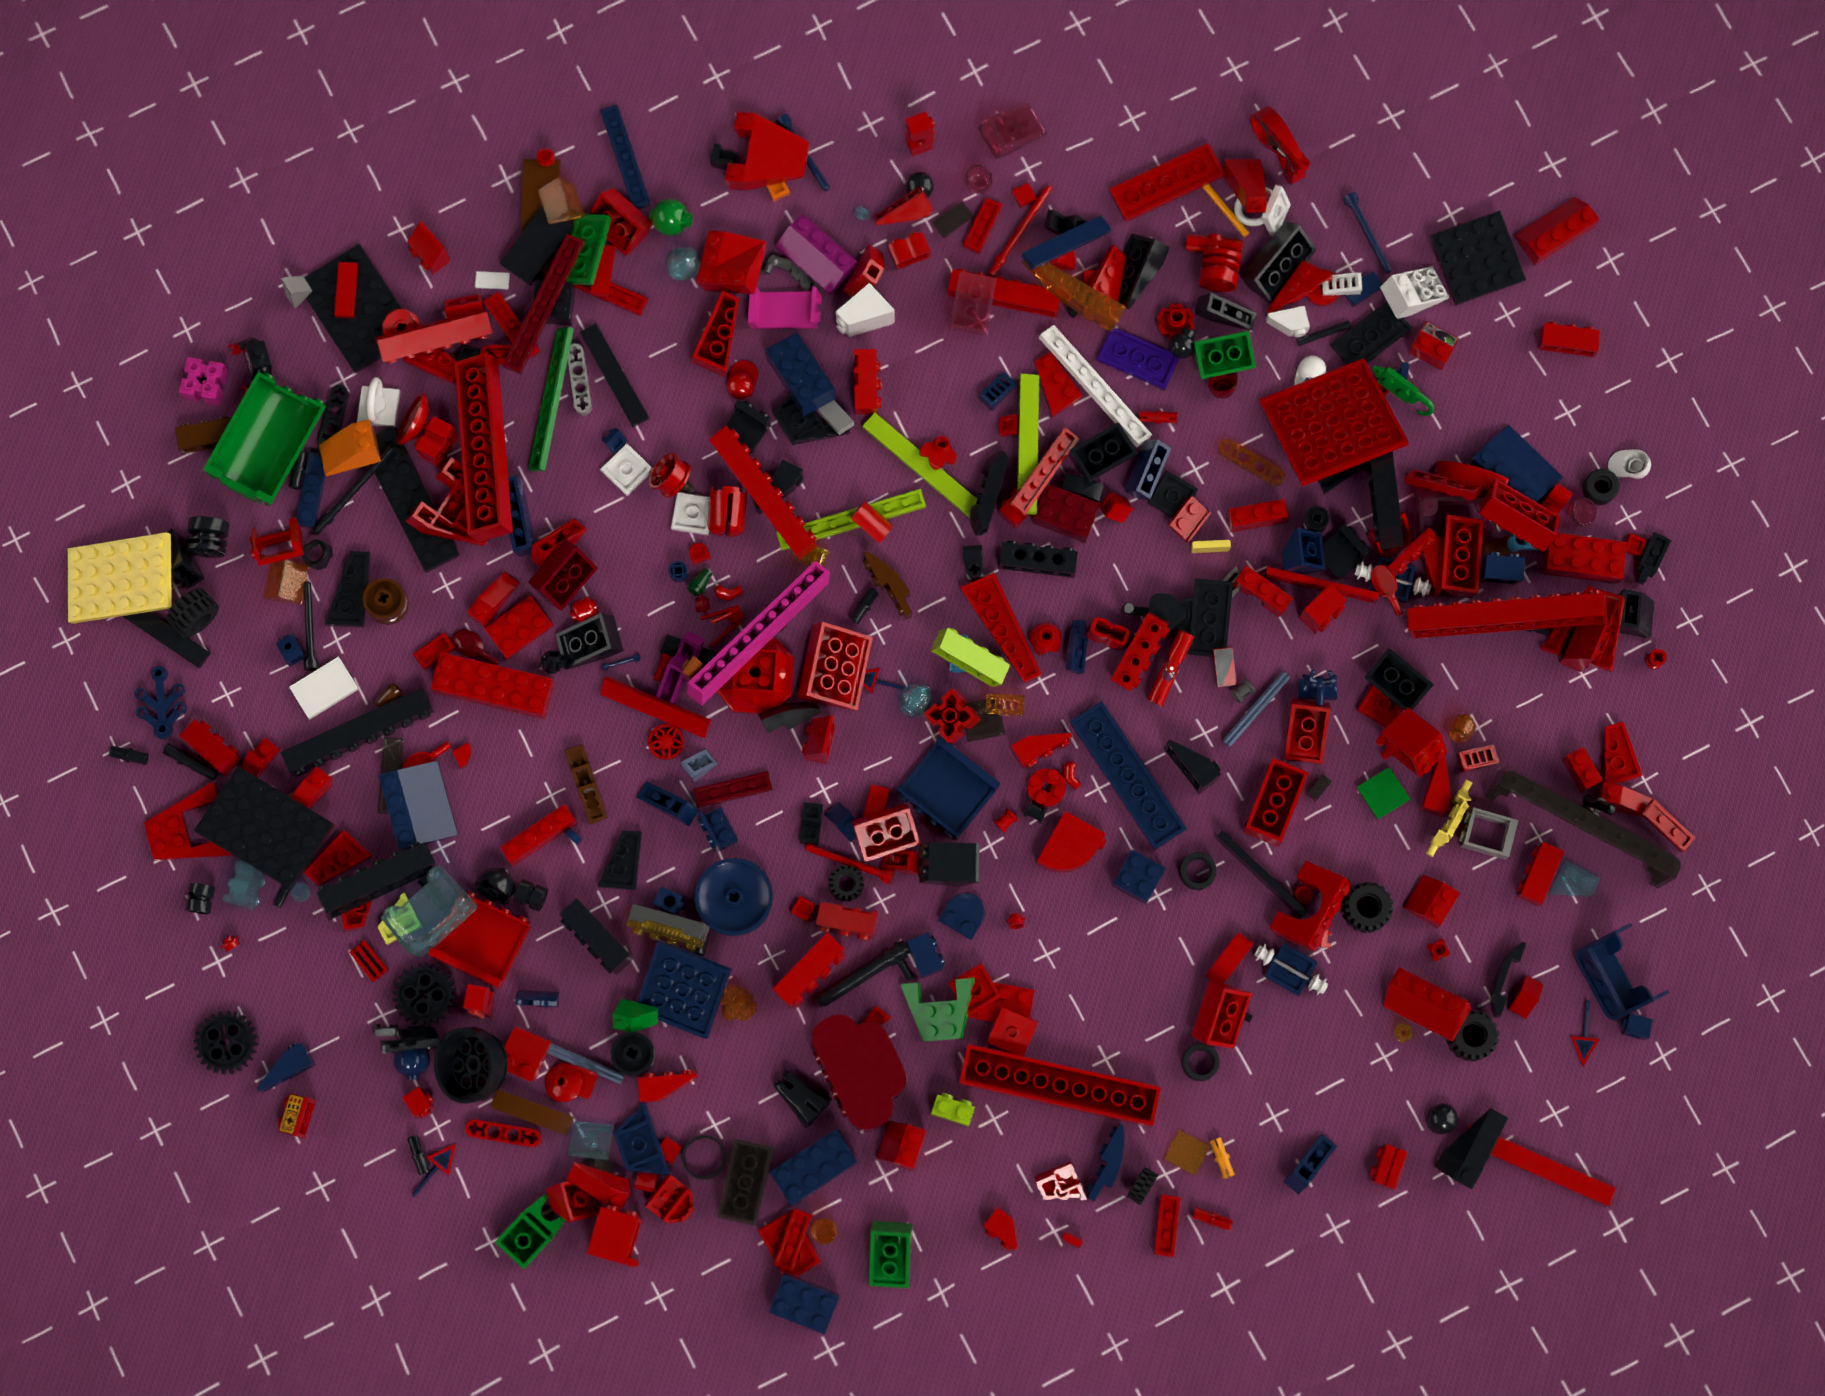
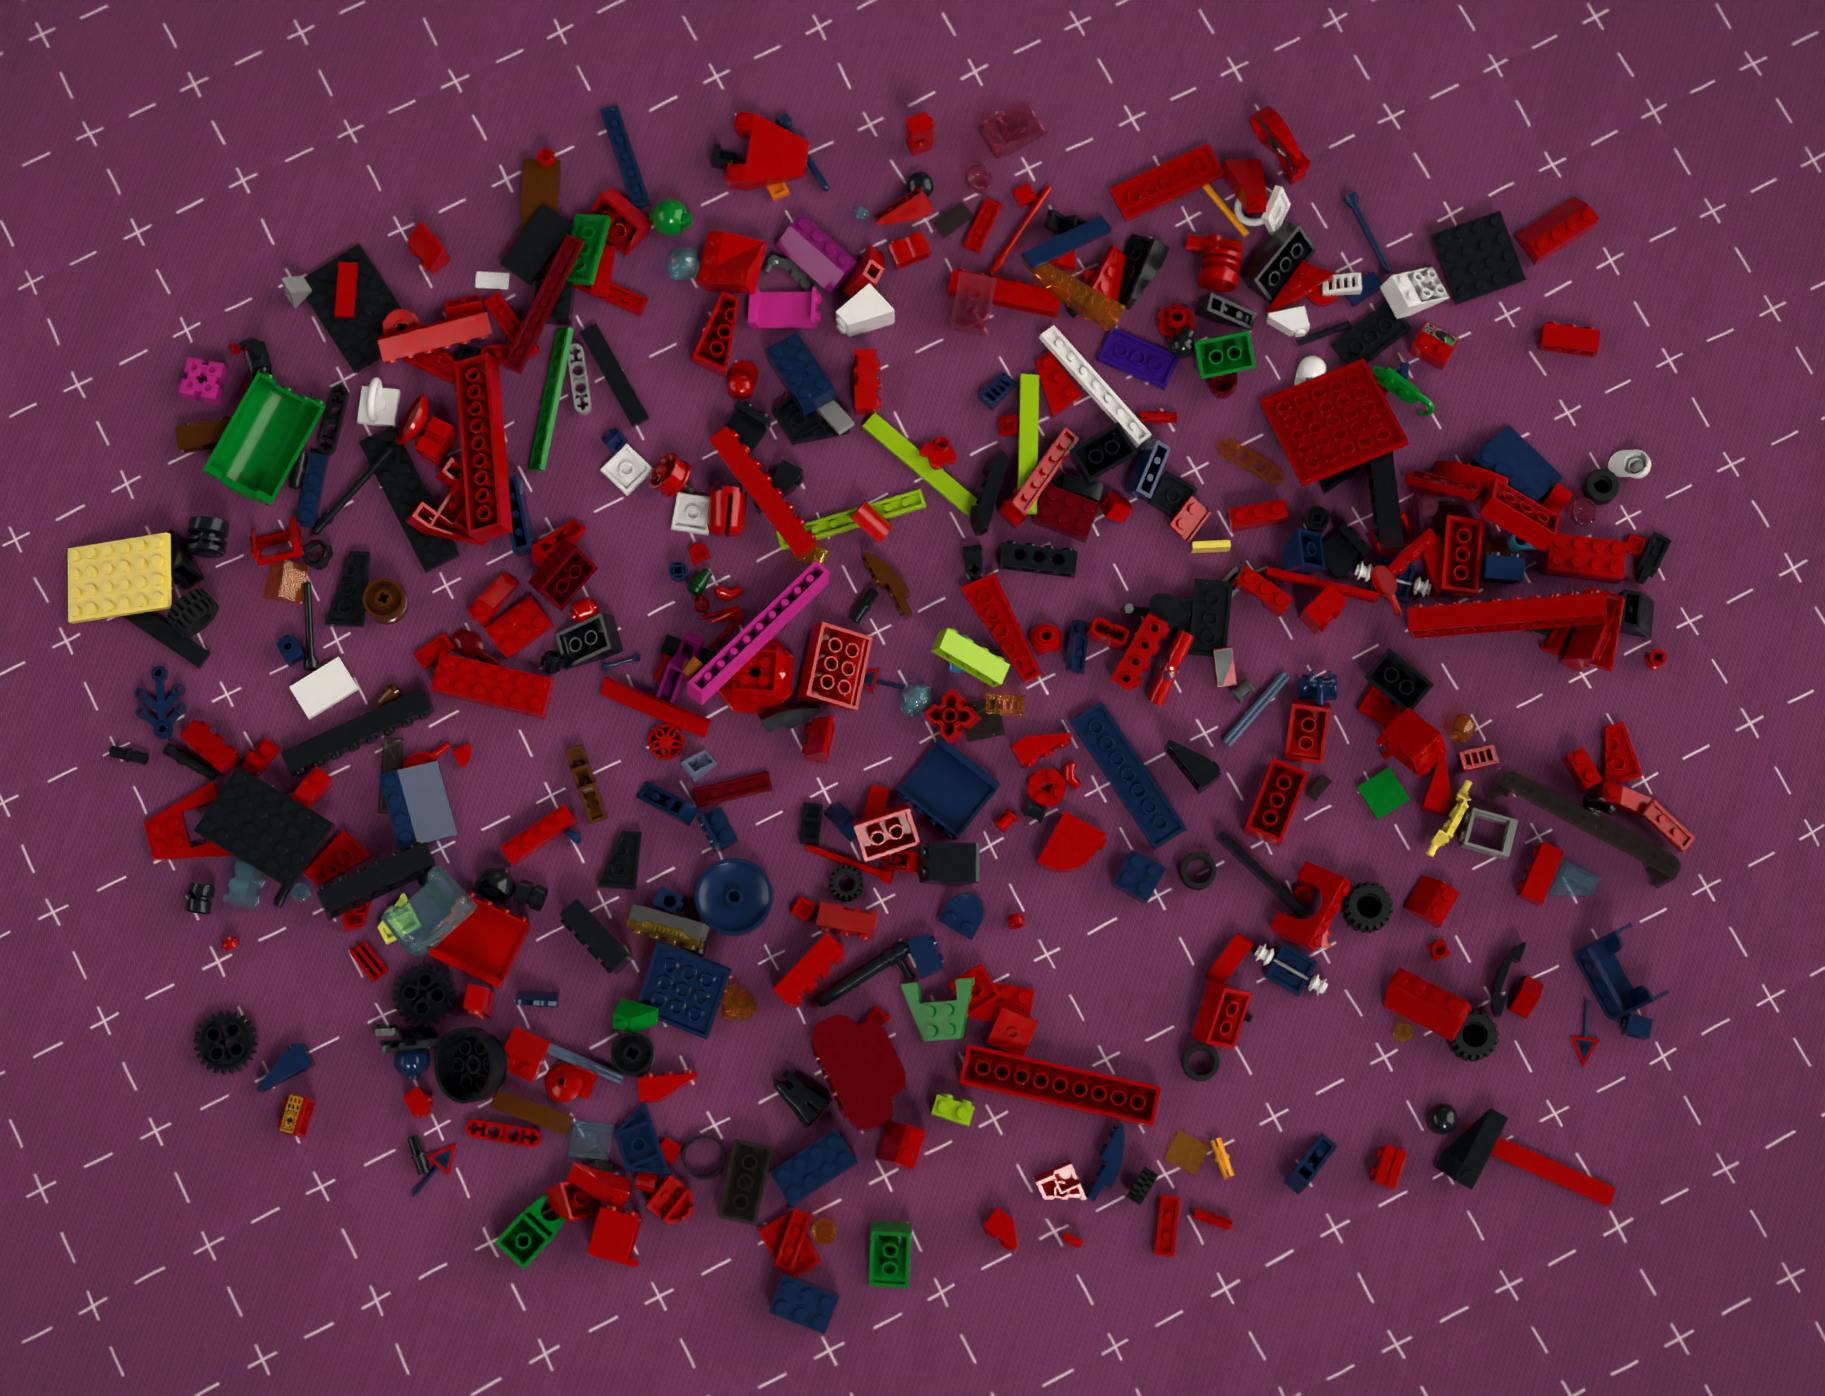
orange slope [319,419,381,476] -> none
clear orange slope [538,177,585,224] -> none

